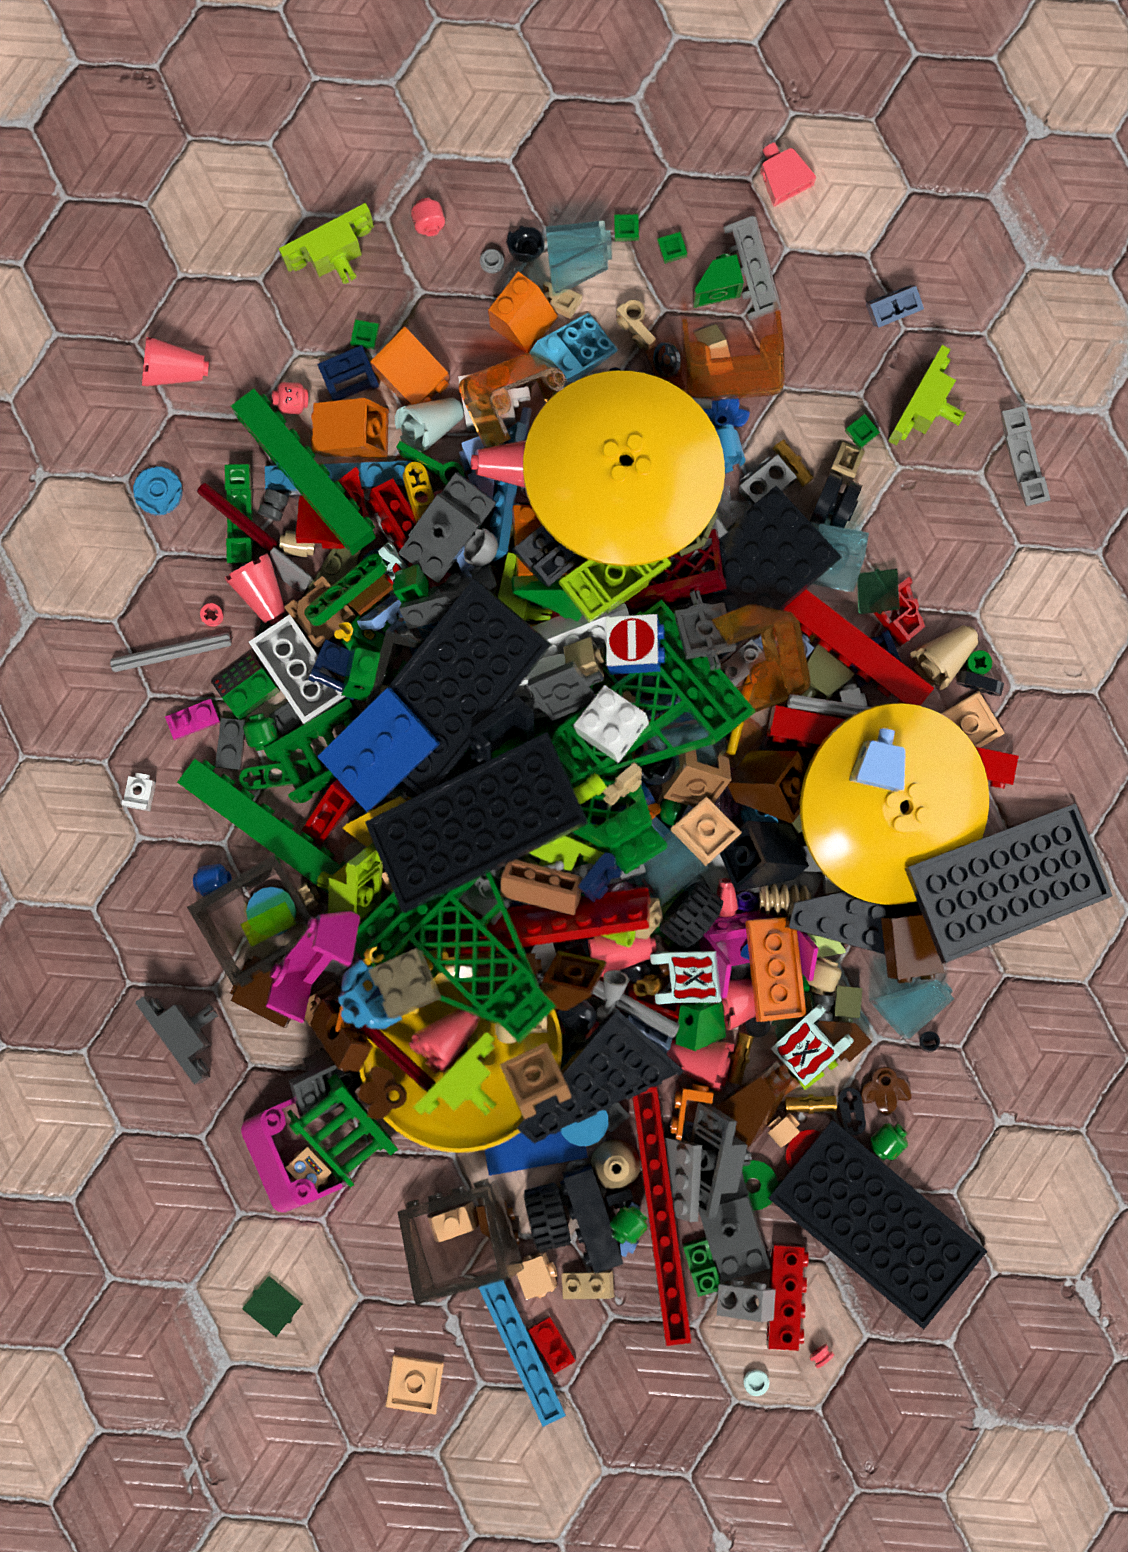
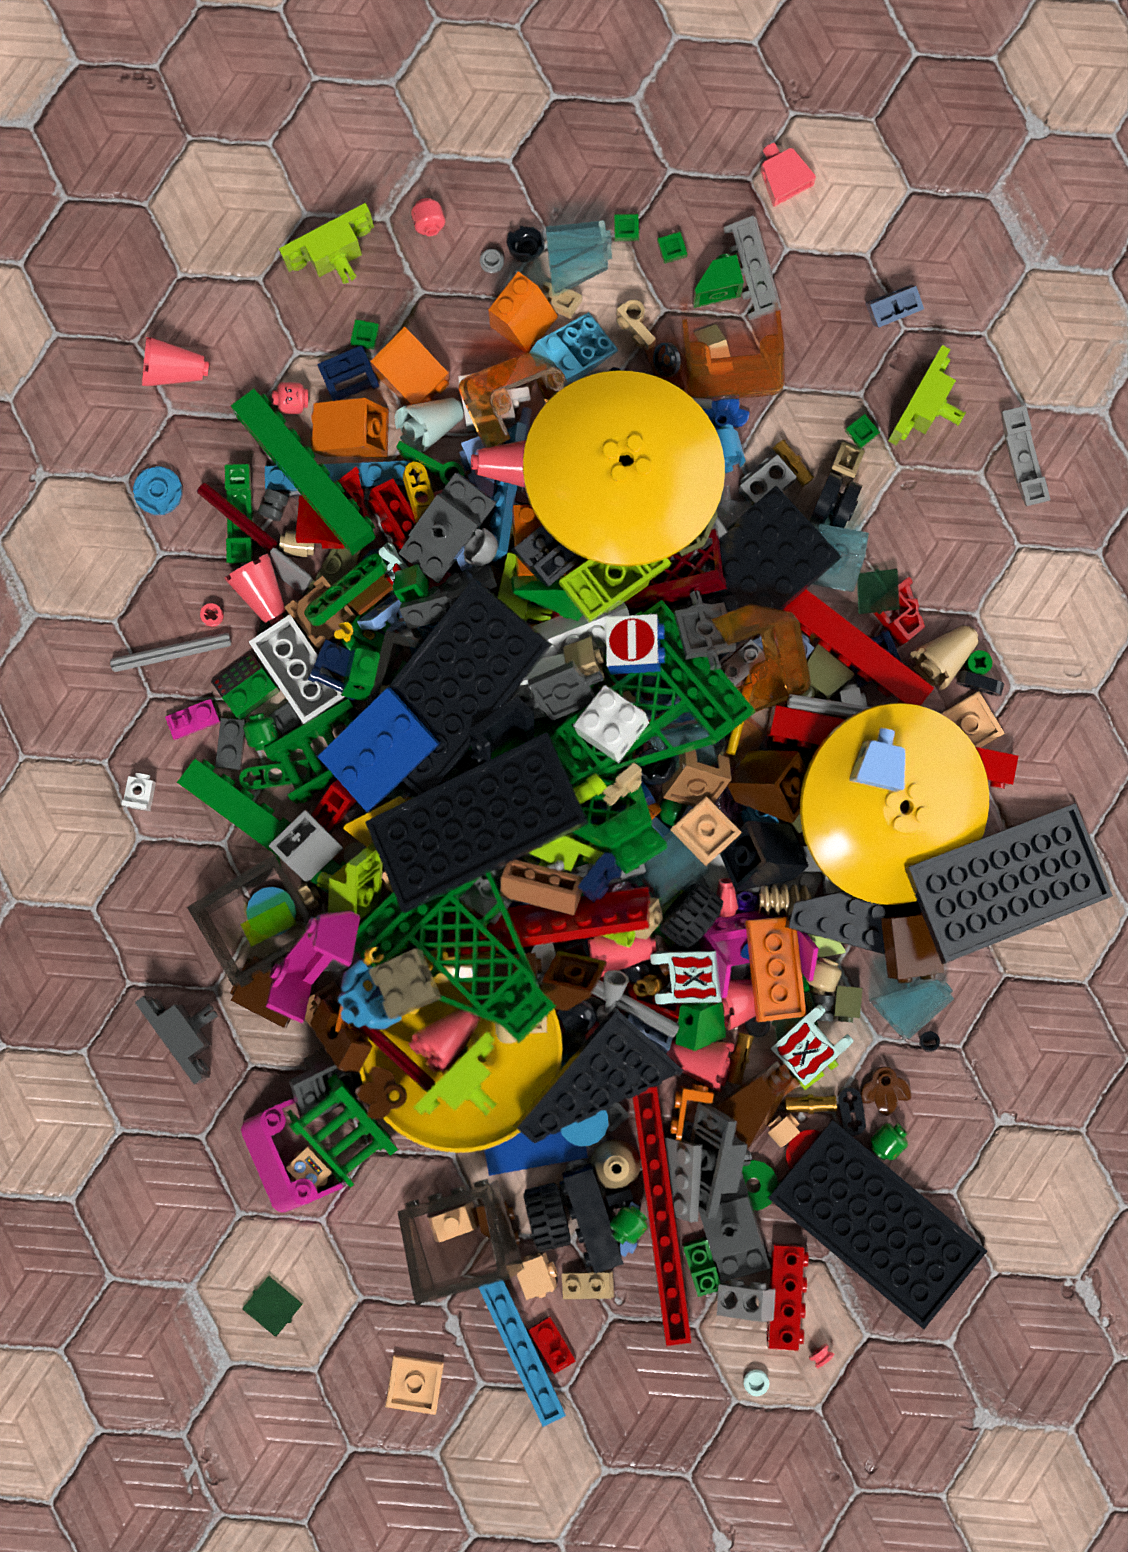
blue head [193,864,232,898] -> none
medium nougat panel [500,1042,571,1119] -> none
reddish brown slope [814,1021,872,1062] -> none
none -> light grey slope [269,810,343,883]

